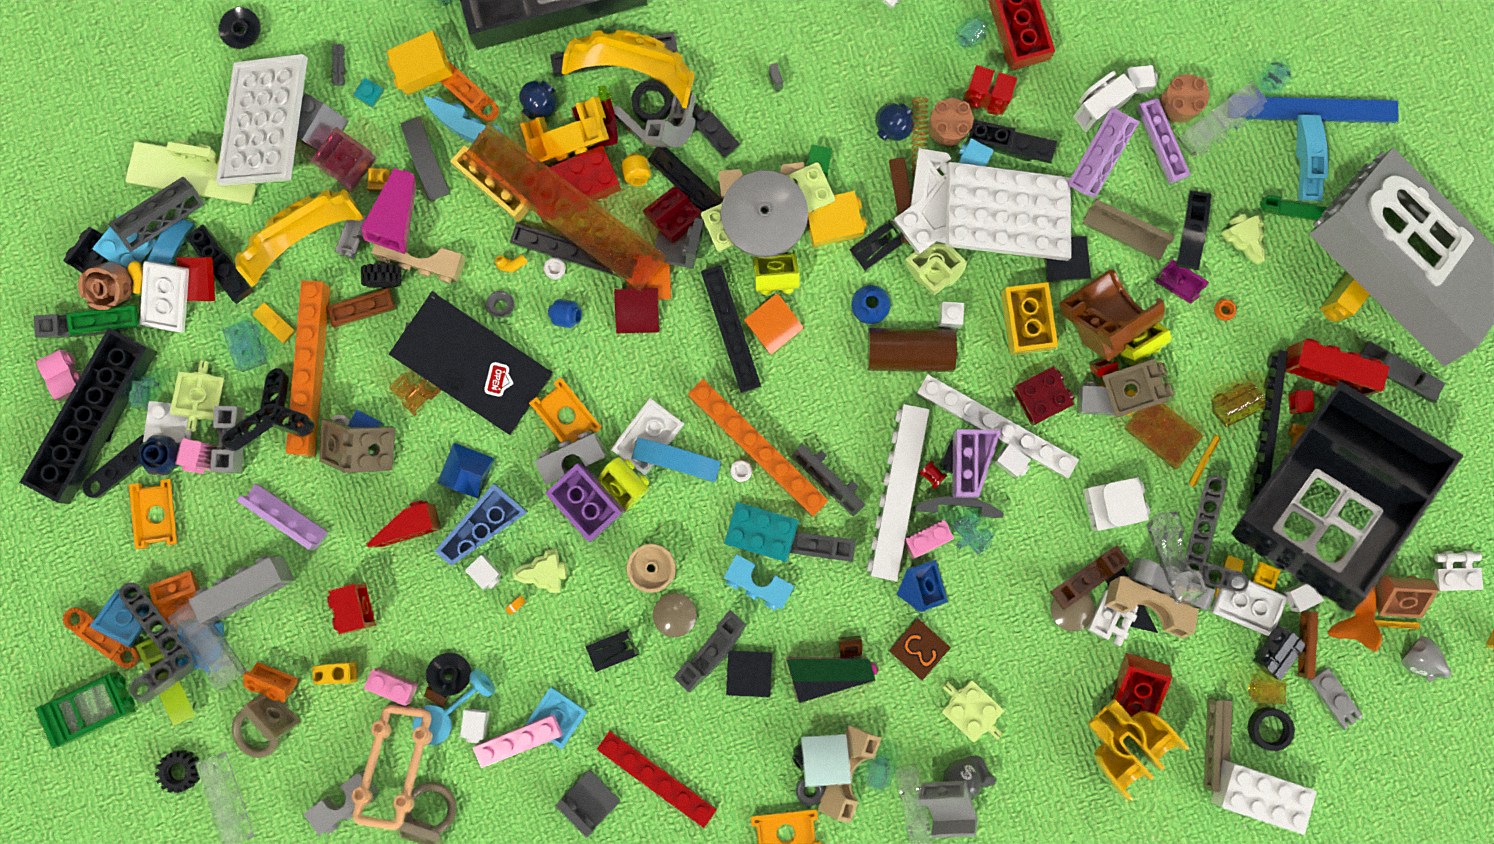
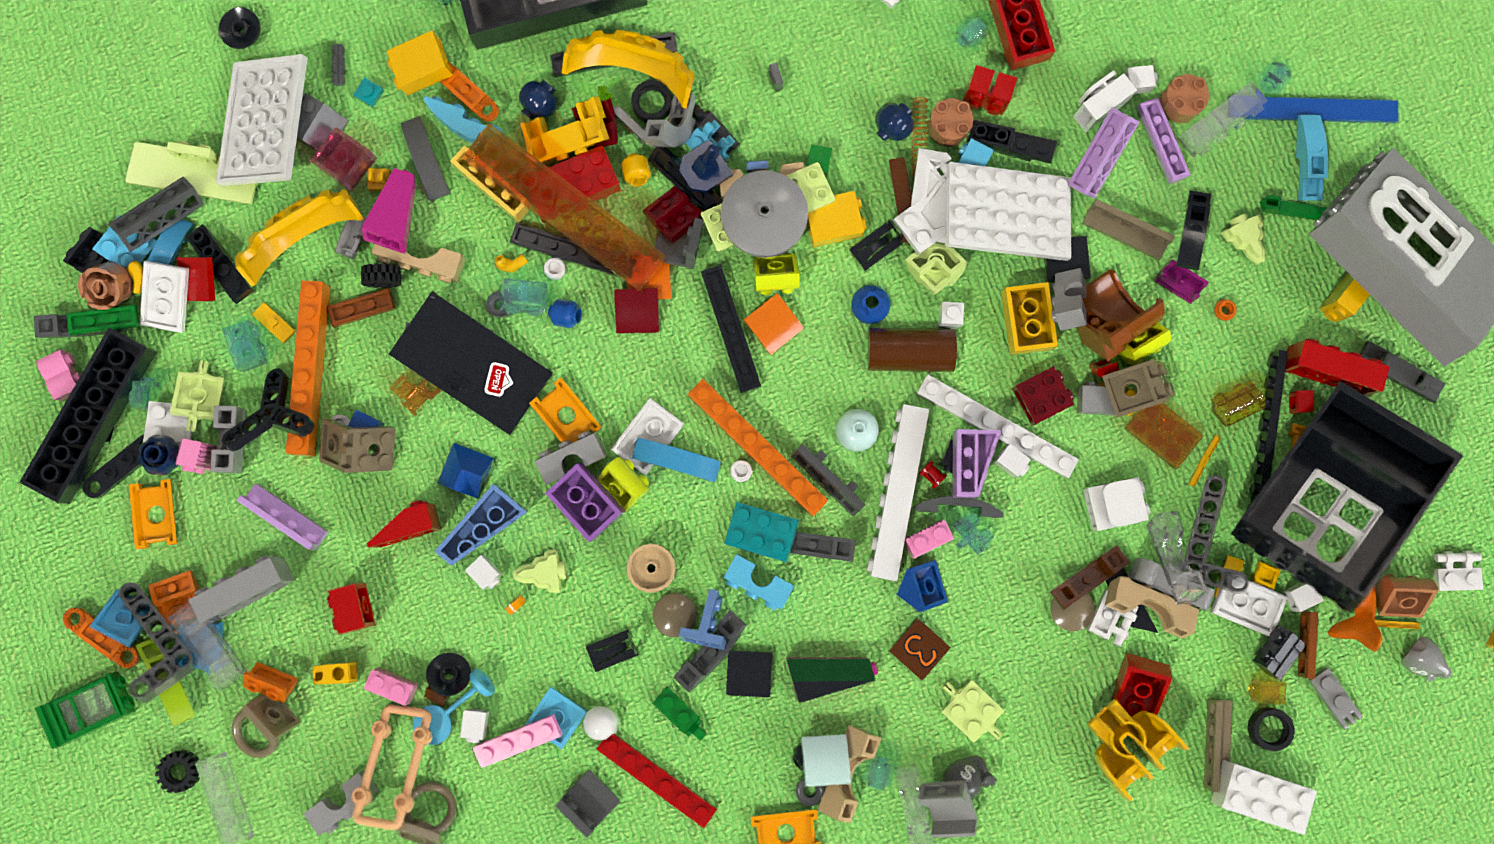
reddish brown slope [838,636,862,657] -> none
none -> clear light blue brick [499,278,547,316]
none -> white hair [583,706,619,740]
none -> green hinge [652,687,707,741]
none -> dark blue piece [679,139,733,193]
none -> medium blue bracket [679,589,726,650]
none -> medium azure plate [685,120,735,162]
none -> medium blue tile [747,160,769,174]
none -> light aqua cylinder [835,409,879,452]
none -> light grey arch [1052,268,1087,331]

